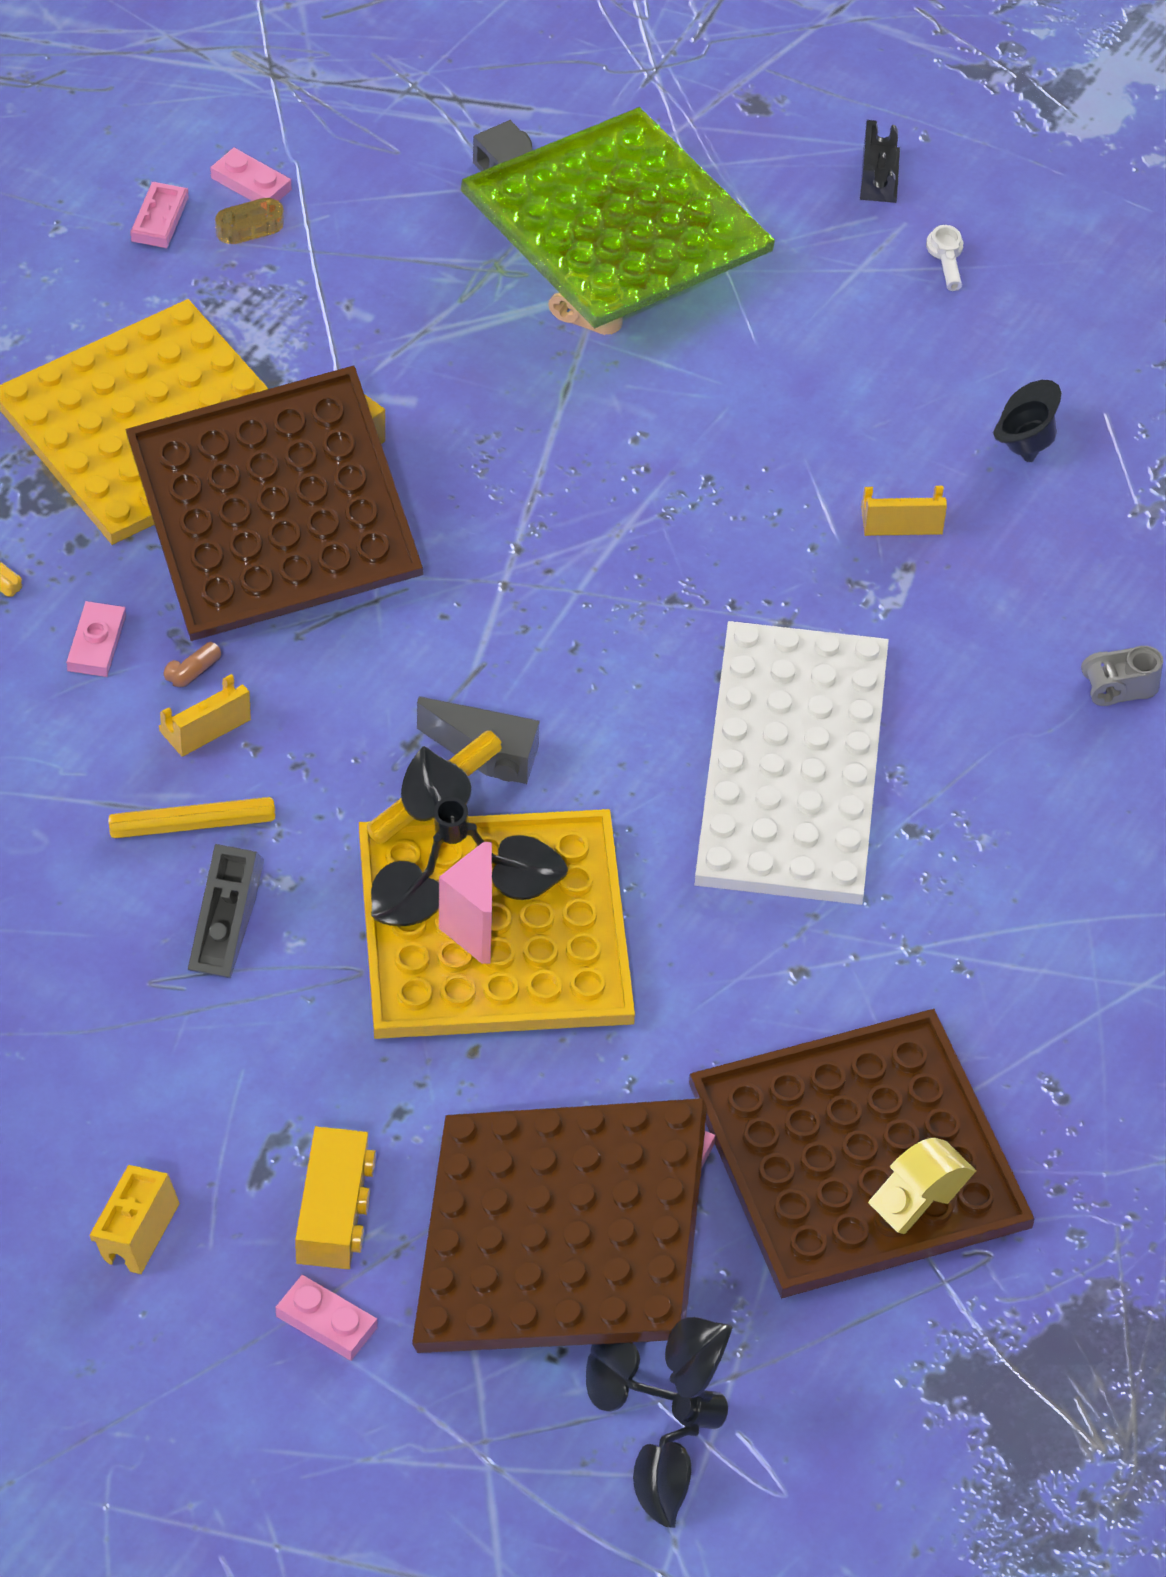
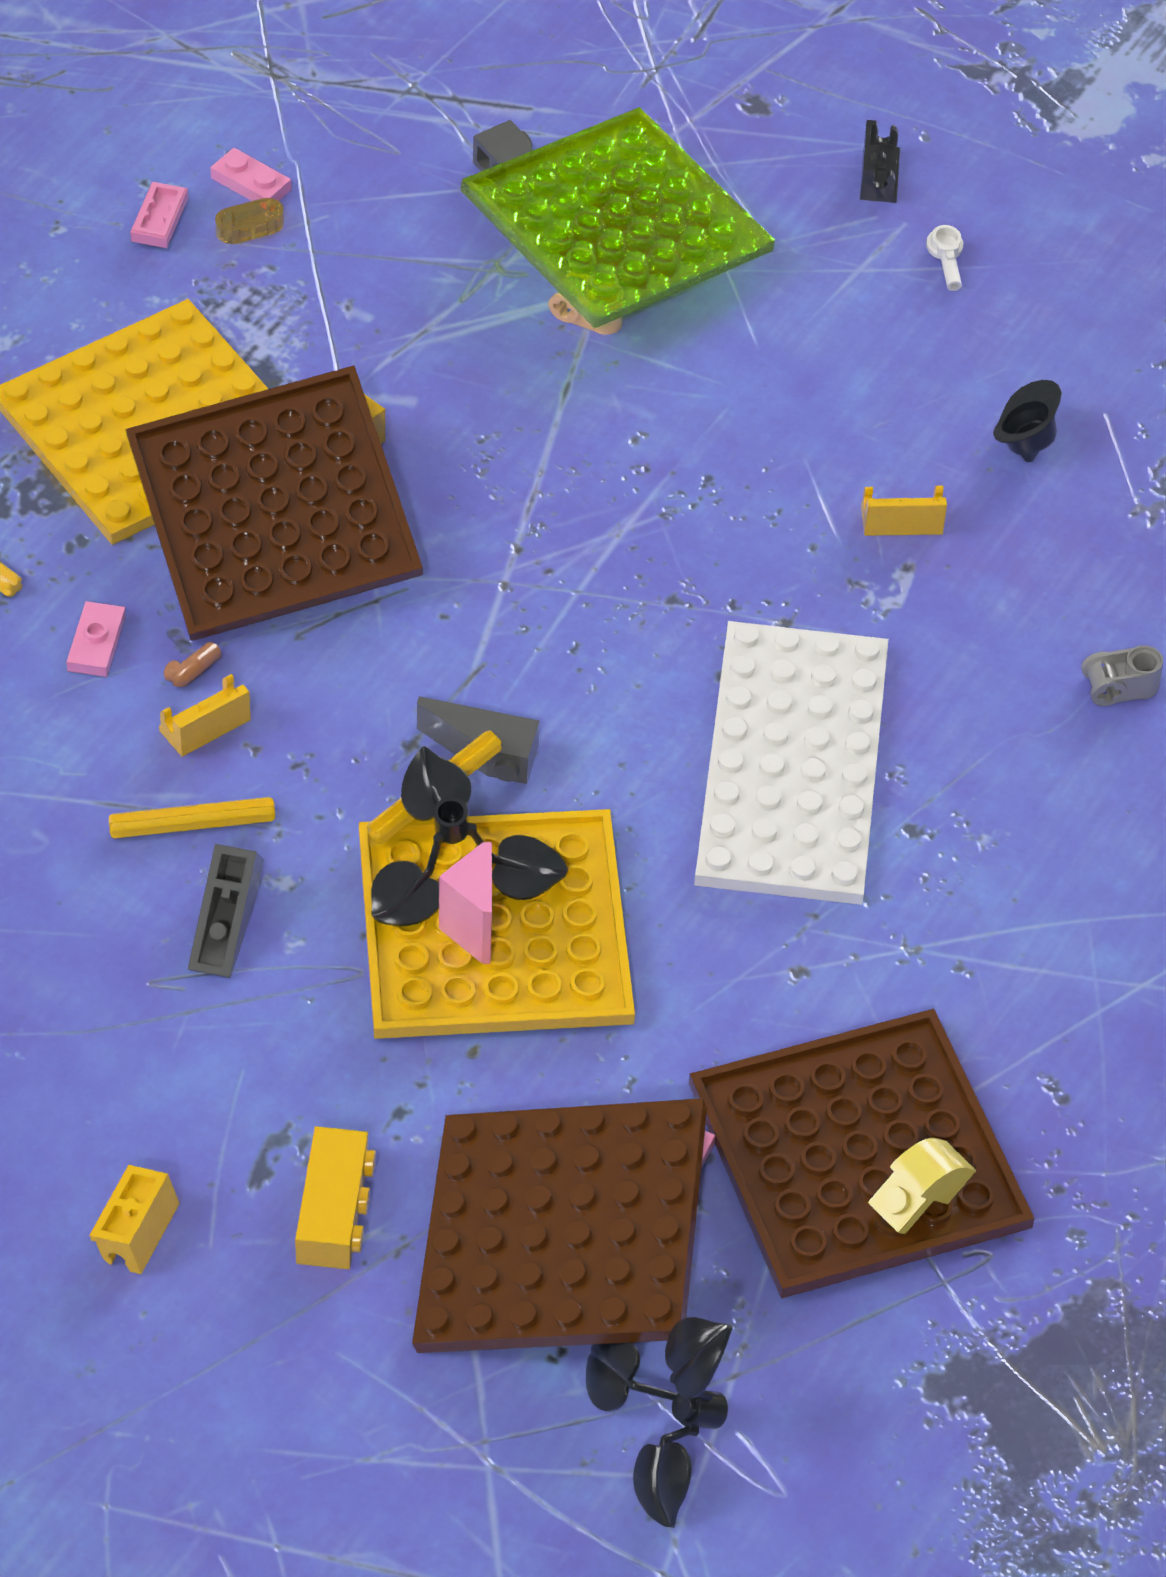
bright pink plate [276,1275,377,1361] -> none

